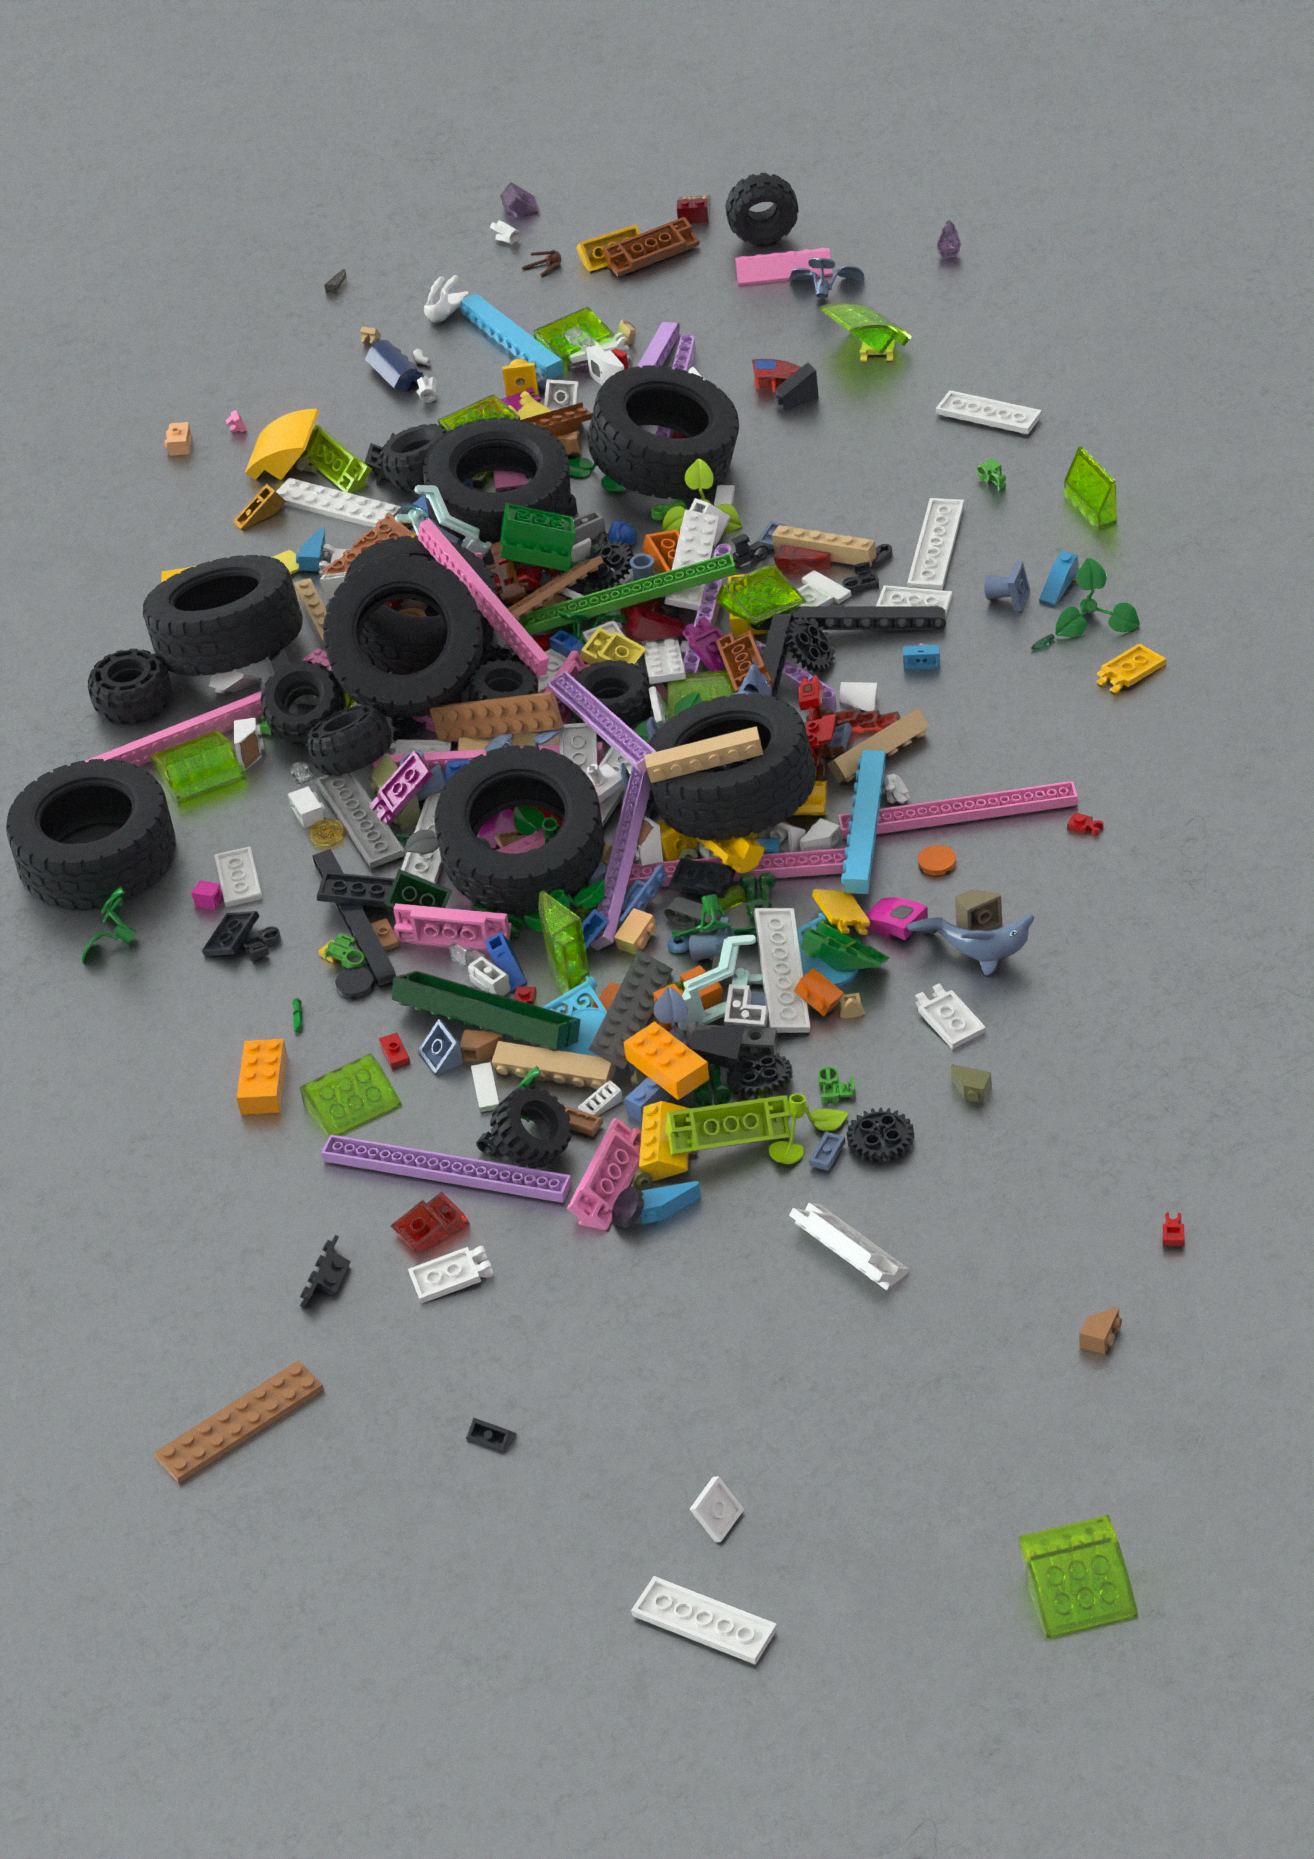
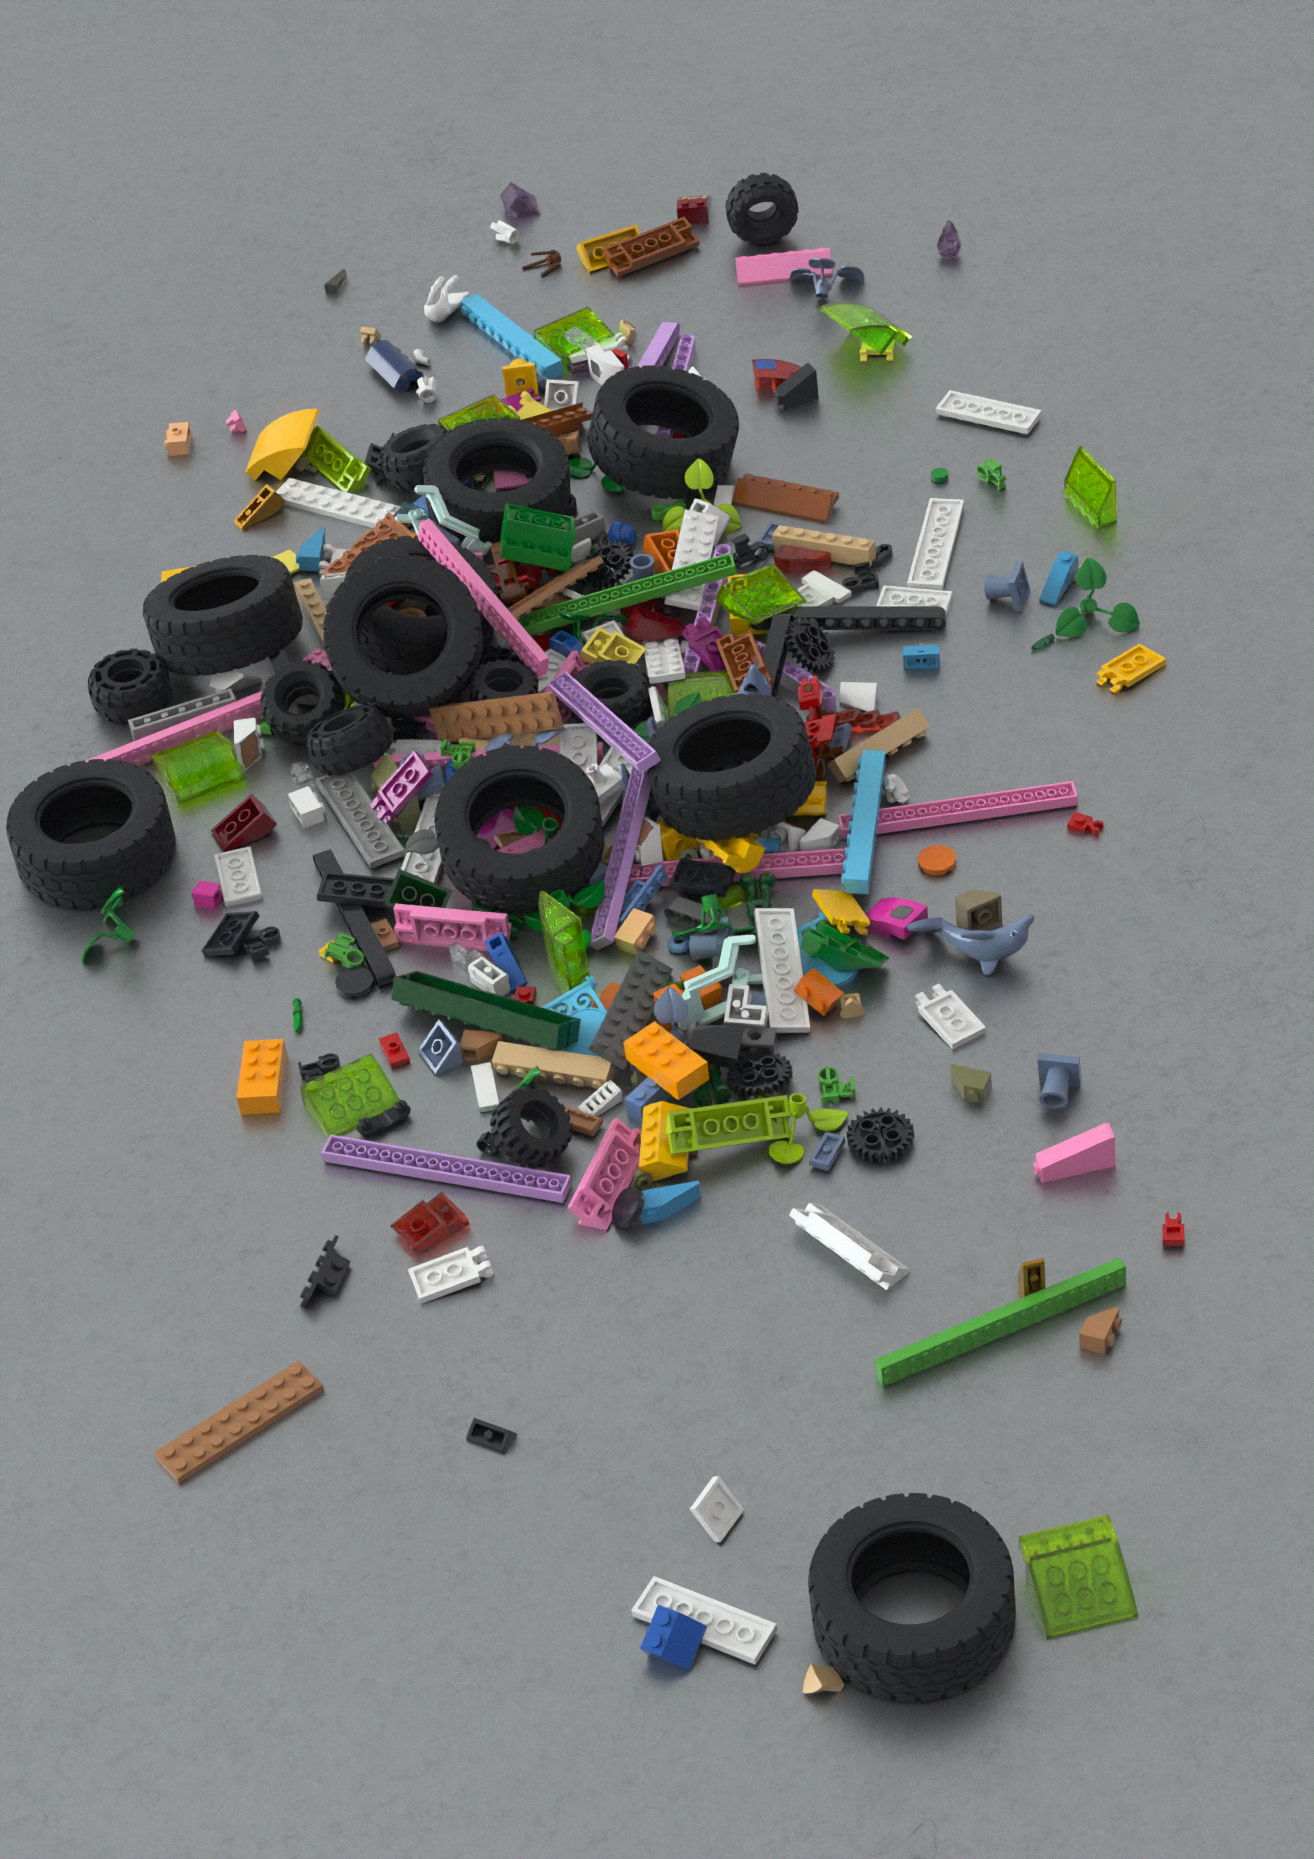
clear yellow wheel [309,819,344,846] -> none
blue slope [570,909,610,951] -> none
tan brick [644,726,763,783] -> none
none -> light grey brick [128,689,236,741]
none -> dark red slope [211,793,278,852]
none -> black piece [298,1053,341,1088]
none -> black piece [357,1100,411,1137]
none -> bright green piece [440,739,476,770]
none -> blue slope [640,1605,707,1671]
none -> dark orange slope [732,474,839,523]
none -> tan tile [803,1664,844,1694]
none -> black tyre [808,1493,1016,1703]
none -> bright green piece [875,1258,1126,1386]
none -> green tile [931,468,948,483]
none -> pearl gold slope [1017,1258,1046,1298]
none -> bright pink slope [1033,1123,1116,1183]
none -> sand blue plant [1037,1053,1082,1109]

